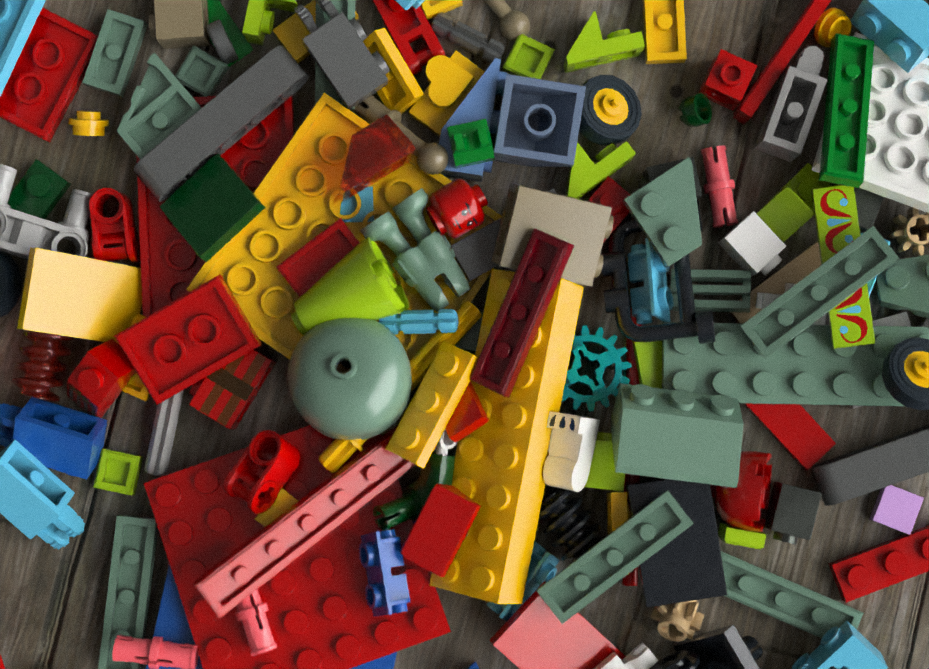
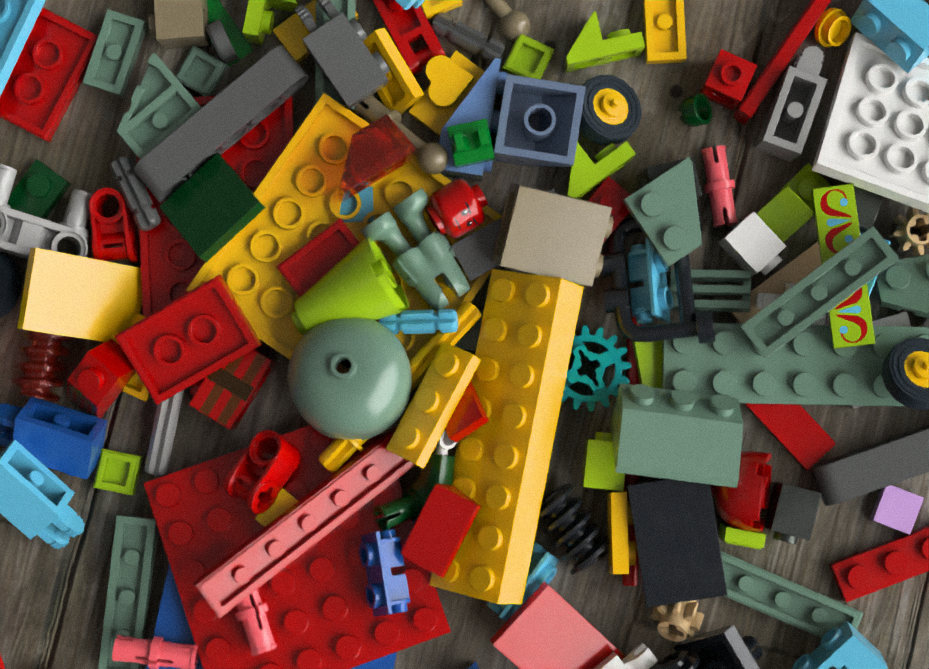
yellow plate [68,111,109,136] -> none
dark red tile [469,228,574,397] -> none
sand green plate [537,490,694,624] -> none
leg [543,411,600,492] -> none
green tile [819,33,874,188] -> none
none -> dark grey axle [110,156,161,231]

